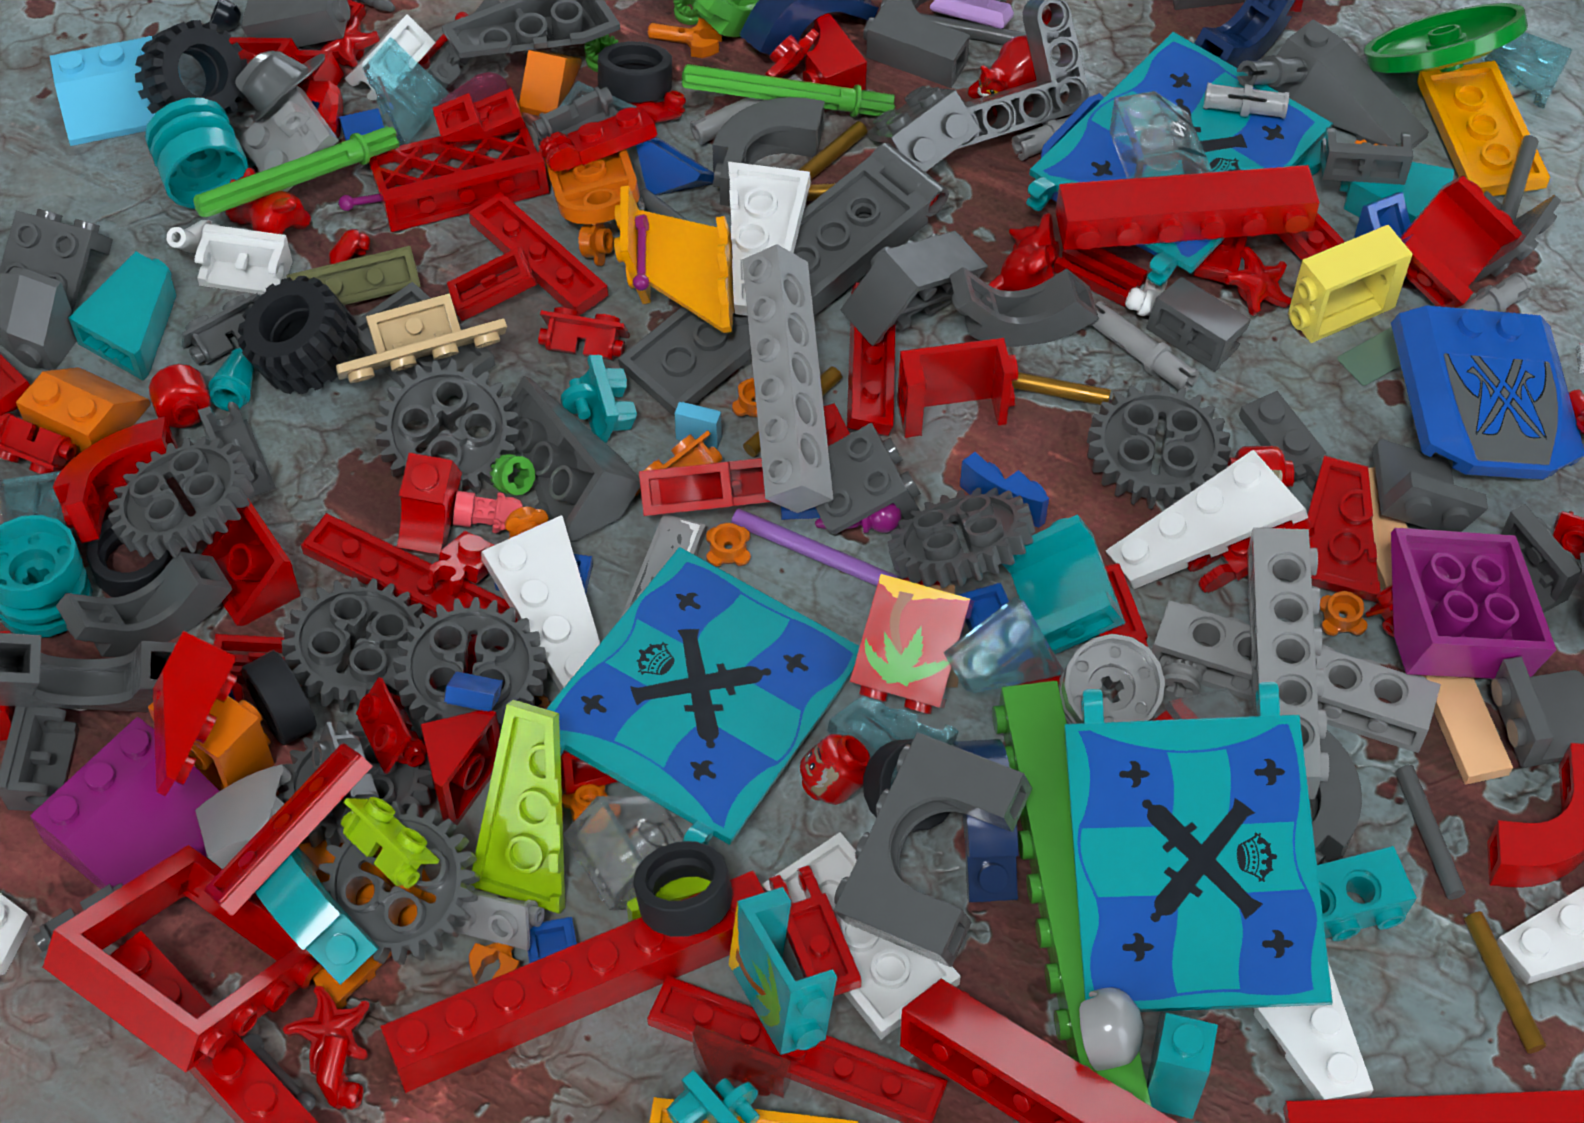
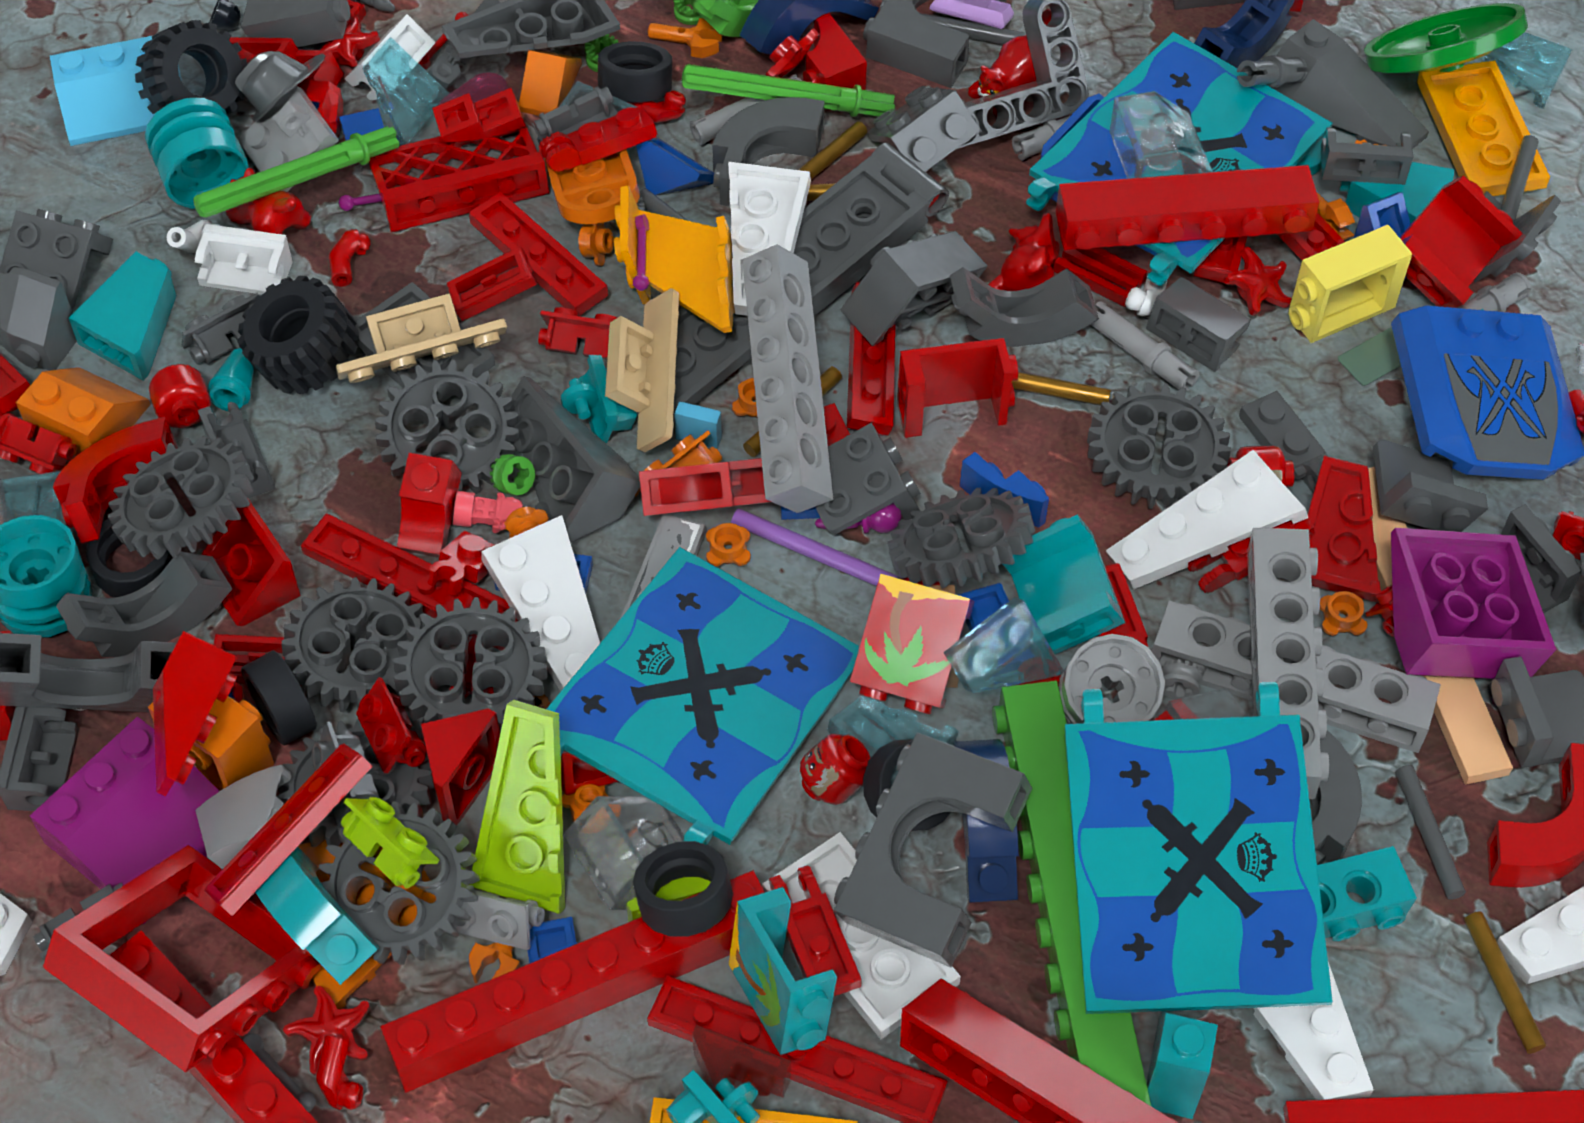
olive tile [286,246,421,305] -> none
blue tile [444,672,503,712] -> none
light grey hair [1079,987,1144,1071] -> none
light grey pin [1203,82,1289,119] -> none
none -> tan bracket [605,288,679,452]
none -> orange bar [1317,193,1355,240]

